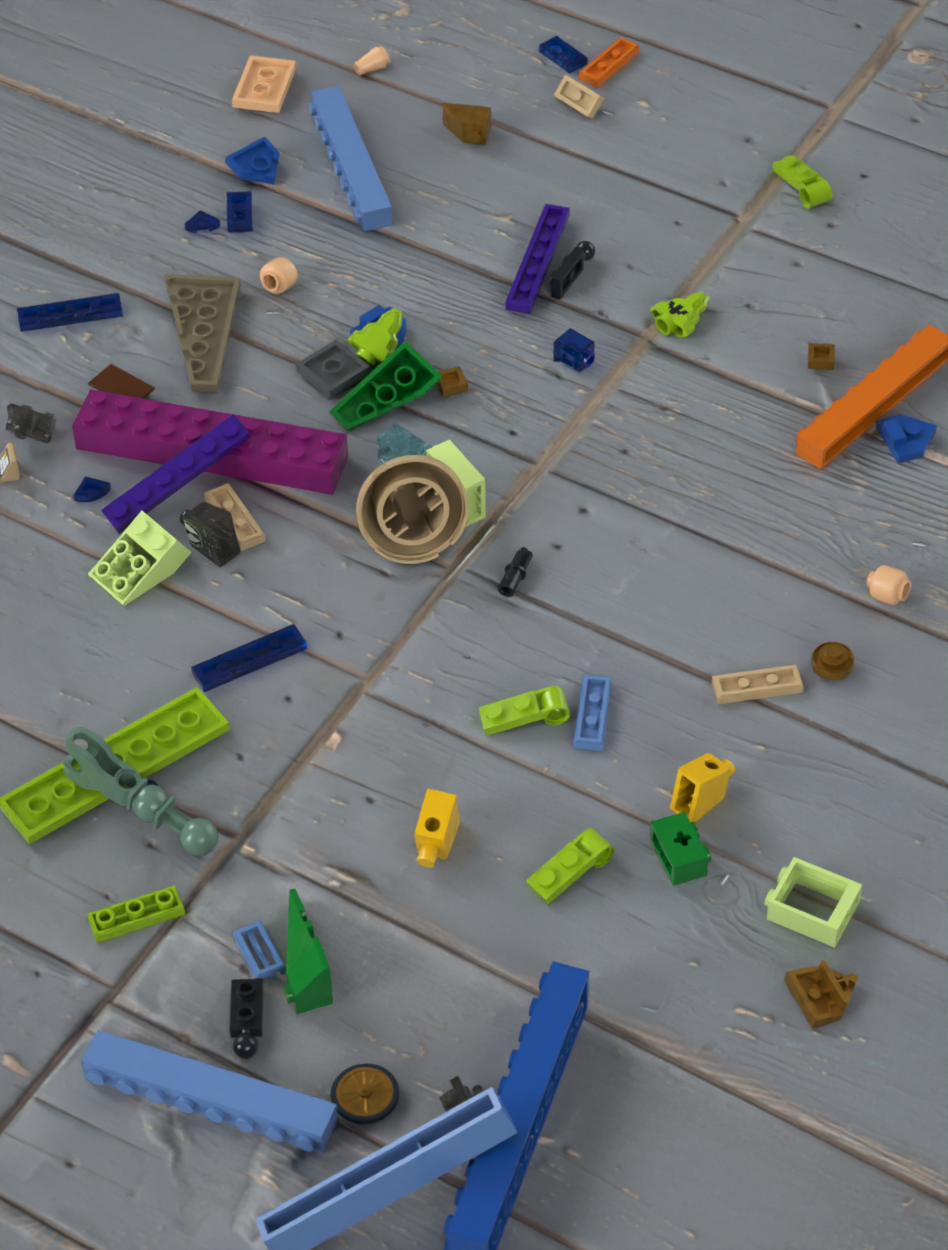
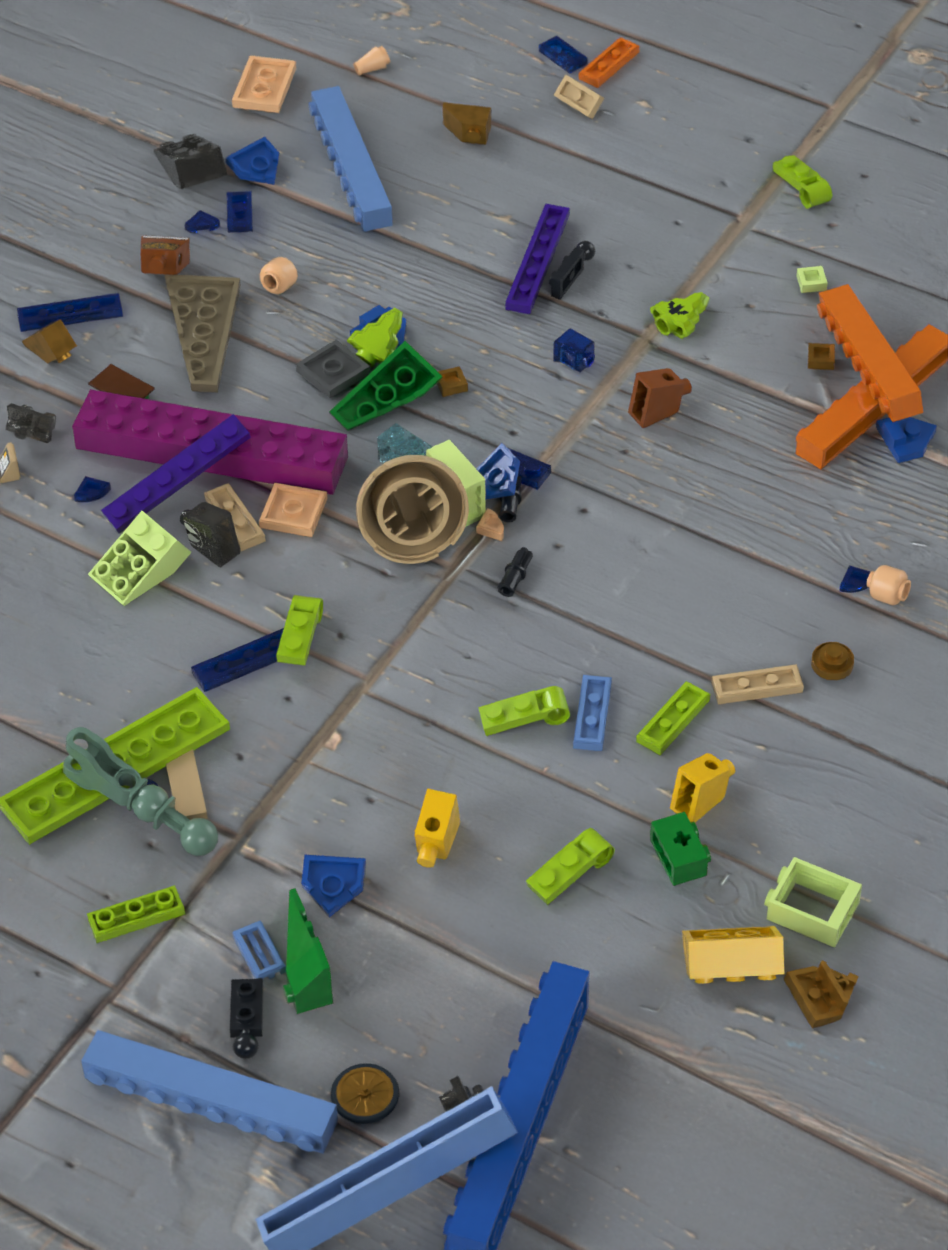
none -> pearl gold slope [22,319,77,363]
none -> dark orange torso [141,236,190,275]
none -> clear smoke slope [153,134,228,189]
none -> tan tile [166,749,208,820]
none -> light nougat tile [259,483,327,537]
none -> lime plate [276,595,323,666]
none -> blue plate [301,855,366,918]
none -> blue plate [476,443,520,500]
none -> light nougat tile [476,508,504,541]
none -> black axle [499,476,522,523]
none -> clear blue plate [508,448,551,490]
none -> dark orange torso [628,368,692,428]
none -> lime tile [636,681,710,756]
none -> yellow slope [682,926,785,984]
none -> yellowish green plate [796,266,828,293]
none -> orange brick [817,284,923,422]
none -> clear blue tile [839,565,870,593]

